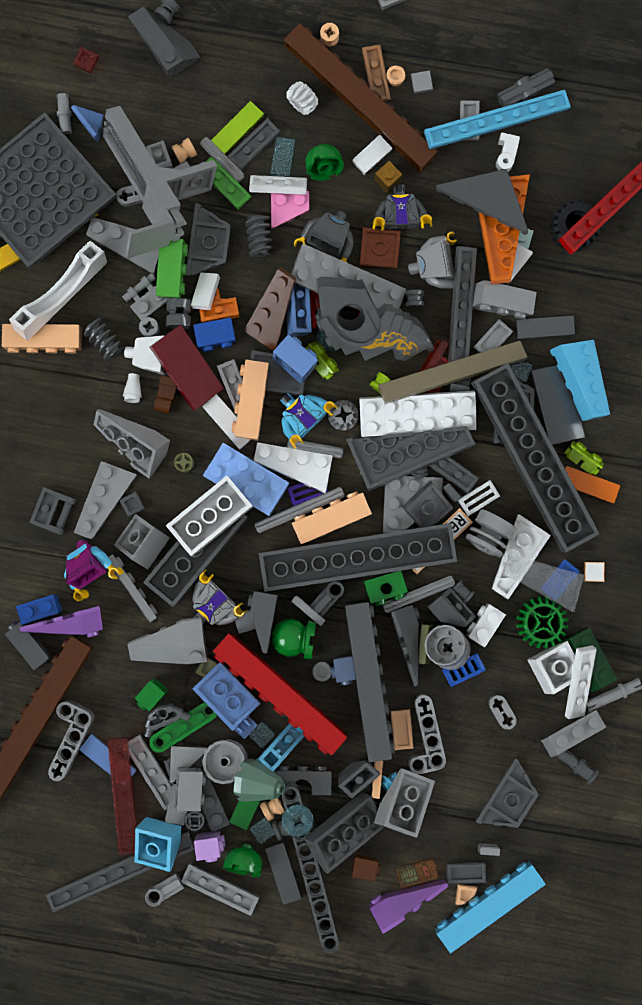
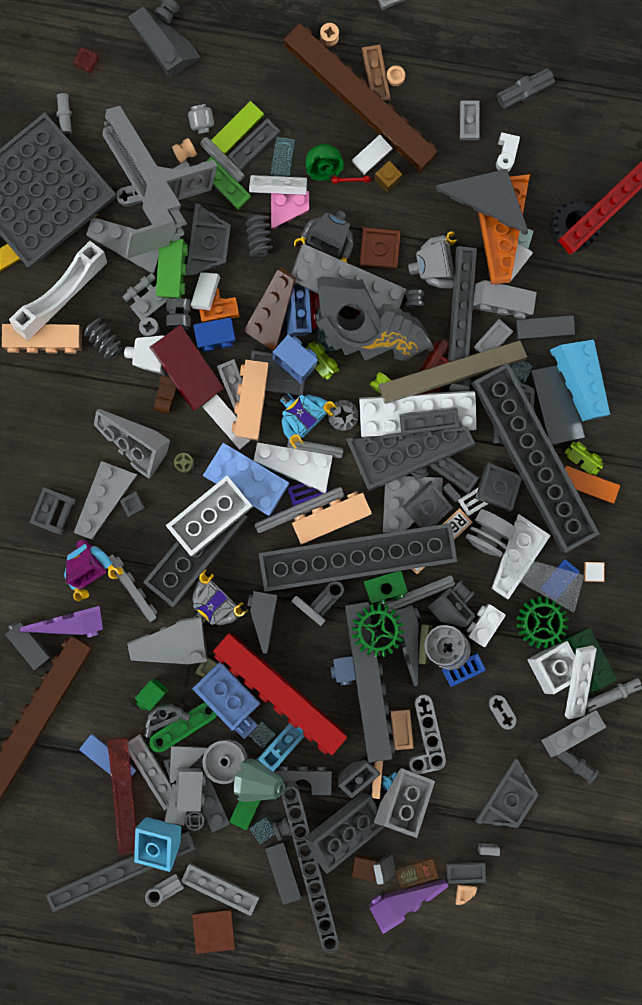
blue brick [16,594,63,625] -> none
light grey beam [48,700,94,781] -> none
medium blue slope [71,105,103,142] -> none
light grey slope [114,514,170,569] -> none
white cone [123,373,142,403] -> none
light grey slope [146,140,173,169] -> none
lavender brick [194,830,226,862] -> none
green cylinder [222,844,263,877] -> none
light grey tile [235,610,255,634] -> none
light nougat wheel [260,797,286,821] -> none
green tile [271,619,316,660] -> none
clear light blue gear [282,805,313,837] -> none
white gear [286,81,318,115] -> none
light grey tile [313,662,331,681] -> none
torso [373,184,432,231] -> none
light grey tile [411,71,433,94] -> none
medium azure tile [424,90,571,149] -> none
medium azure brick [435,861,546,954] -> none
none -> light grey head [188,104,214,134]
none -> copper tile [192,909,235,954]
none -> red hinge [332,176,371,184]
none -> green gear [351,604,405,657]
none -> dark grey tile [373,854,396,885]
none -> dark grey tile [399,407,459,434]
none -> dark grey tile [475,462,522,512]

